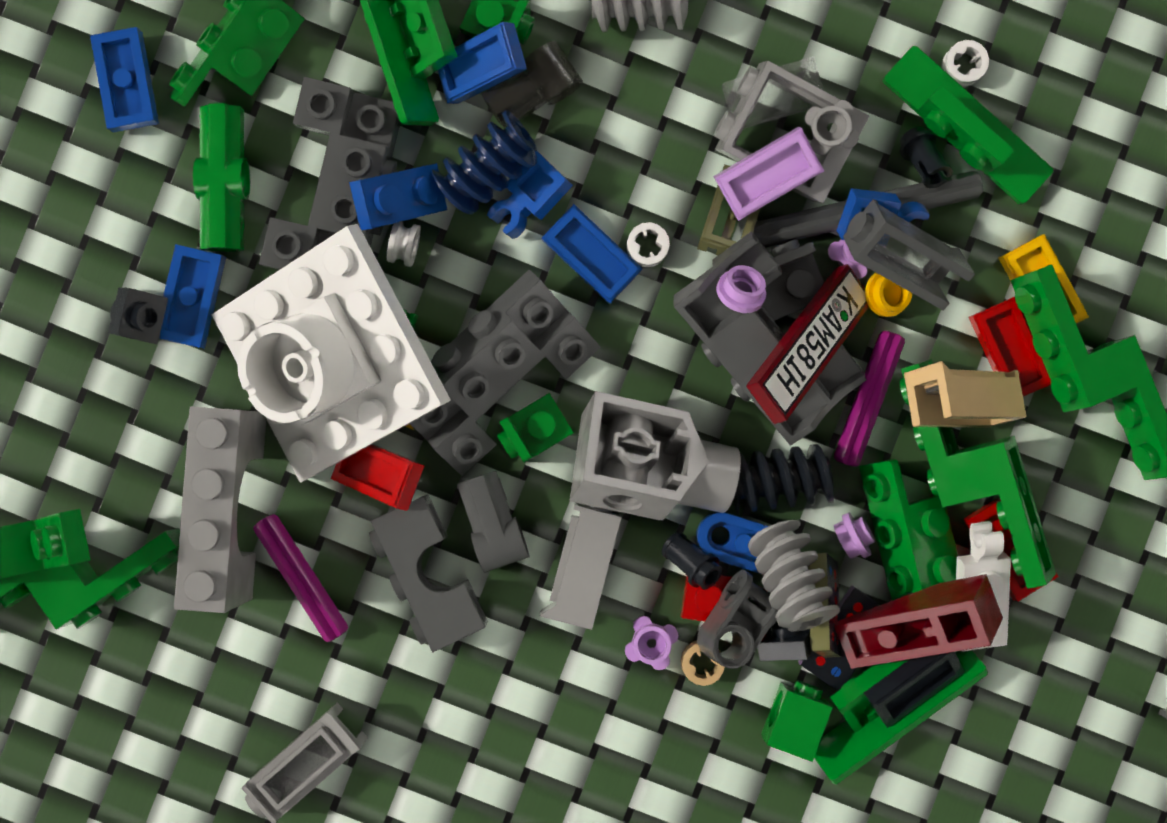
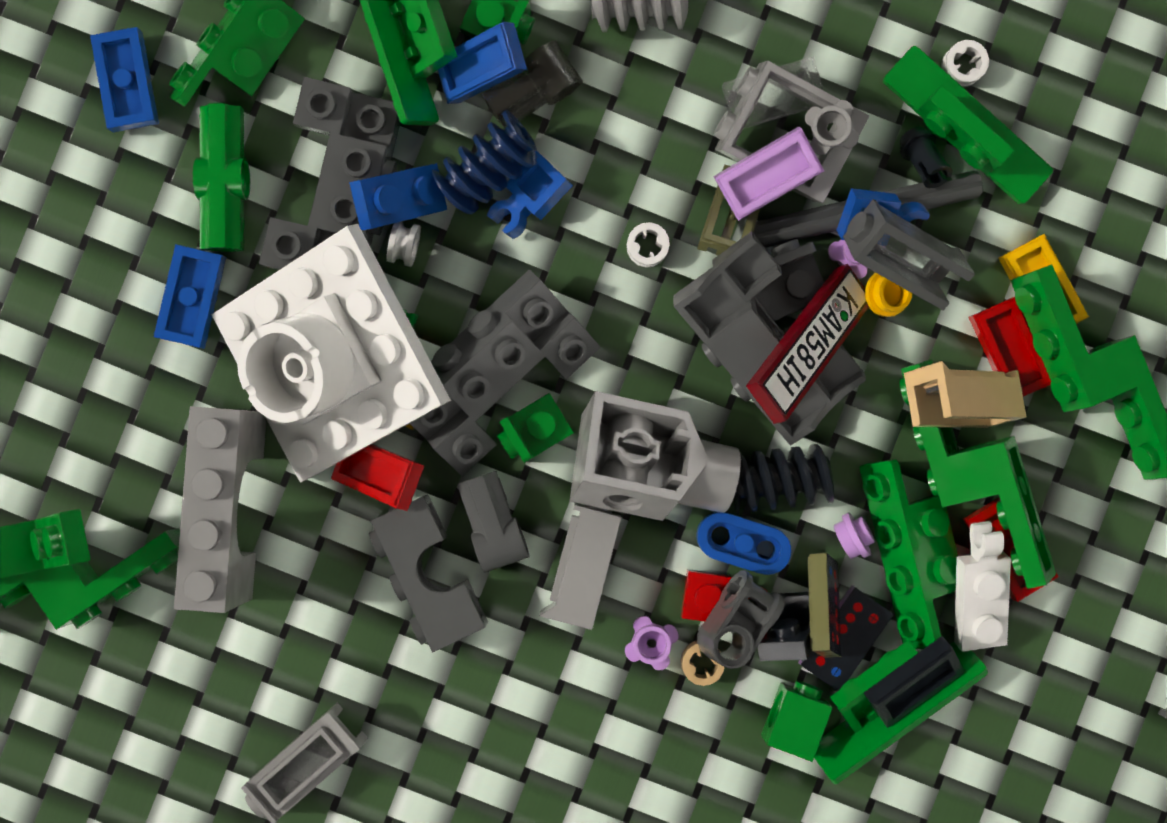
black bracket [108,287,168,345] -> none
magenta axle [253,514,348,642] -> none
blue tile [541,204,642,305] -> none
black pin [662,532,722,590] -> none
lavender plate [716,265,766,313] -> none
light grey piece [748,520,840,632] -> none
magenta axle [834,331,905,467] -> none
dark red slope [834,574,1003,669] -> none

